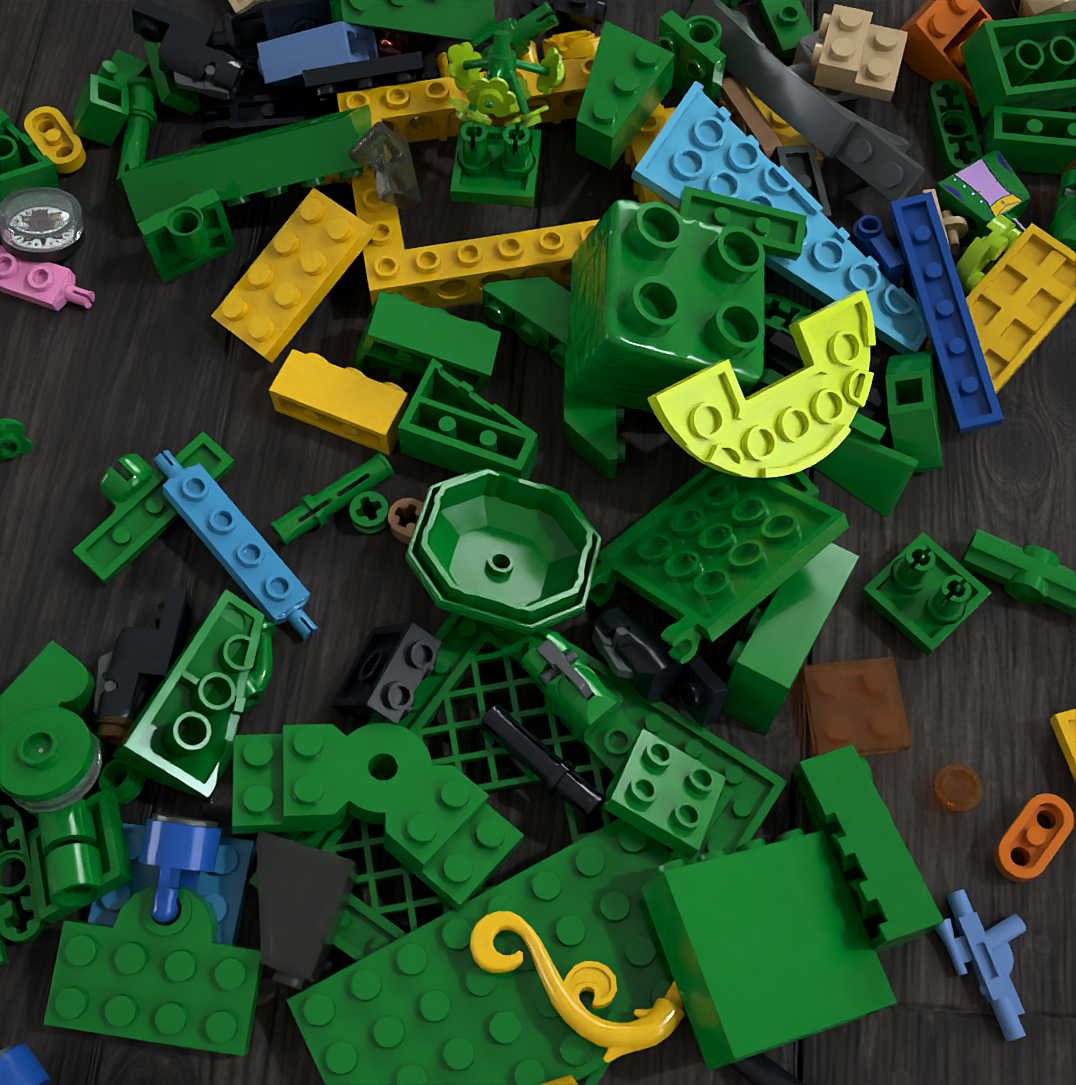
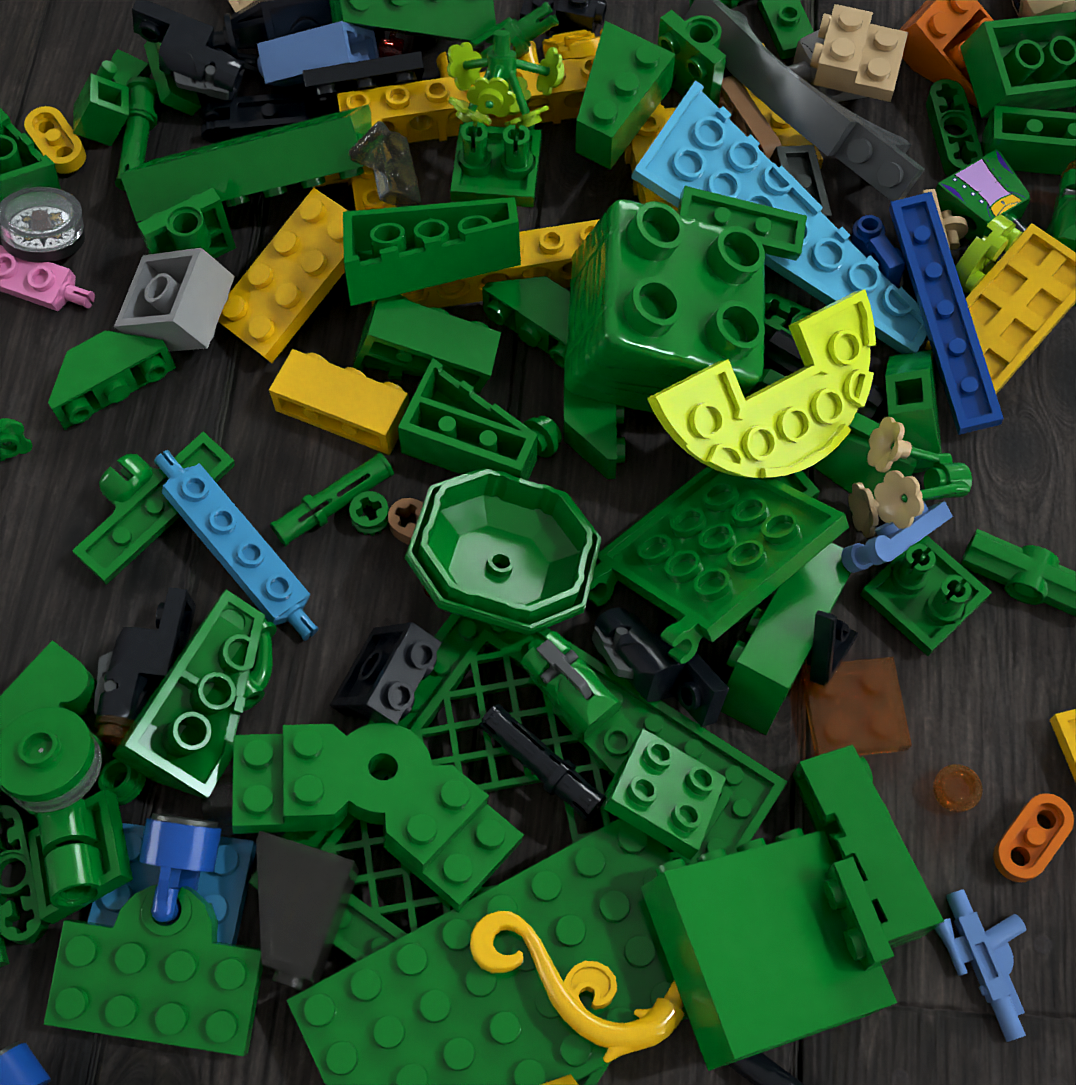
none -> green slope [48,330,176,430]
none -> light grey brick [114,248,235,351]
none -> green wedge [343,197,521,306]
none -> green plate [523,416,562,458]
none -> black tile [810,610,858,686]
none -> green plate [823,856,894,971]
none -> medium blue plate [841,501,953,573]
none -> tan plant [848,417,972,538]

